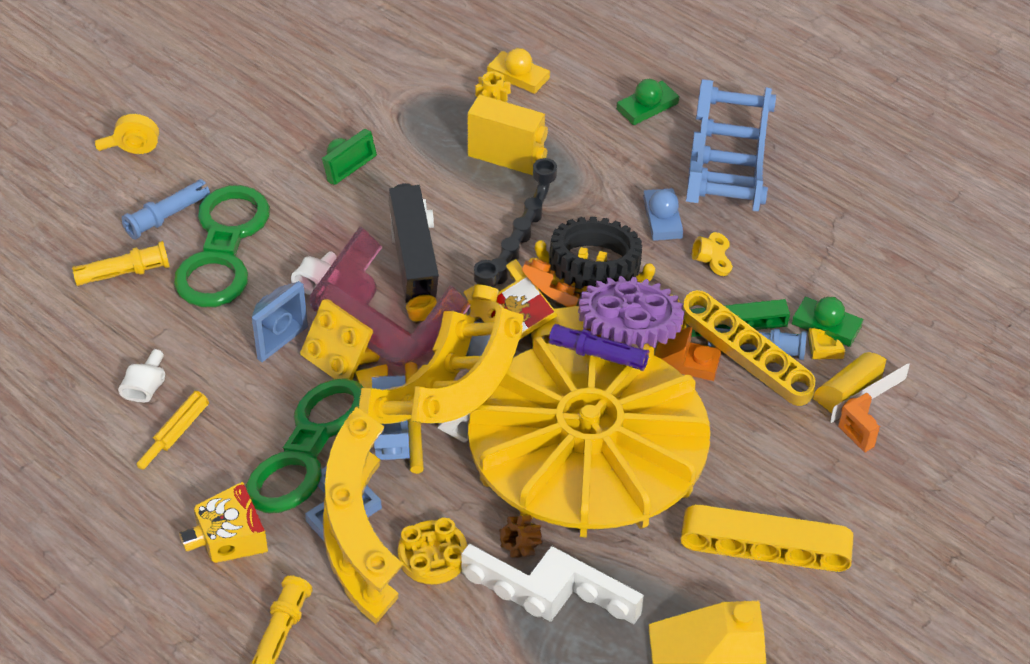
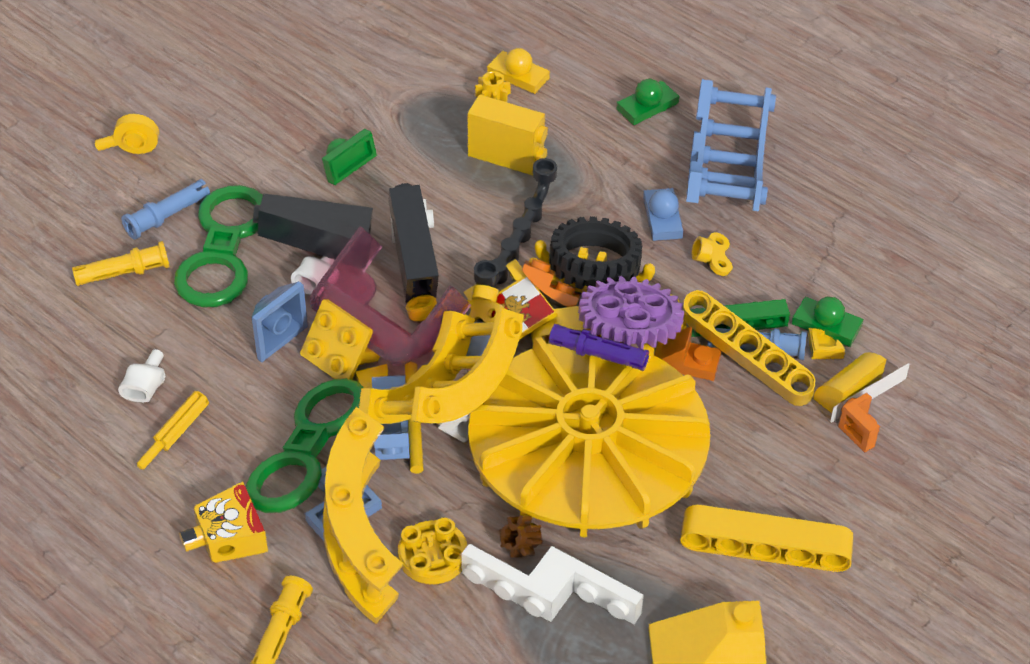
none -> black slope [253,193,373,268]

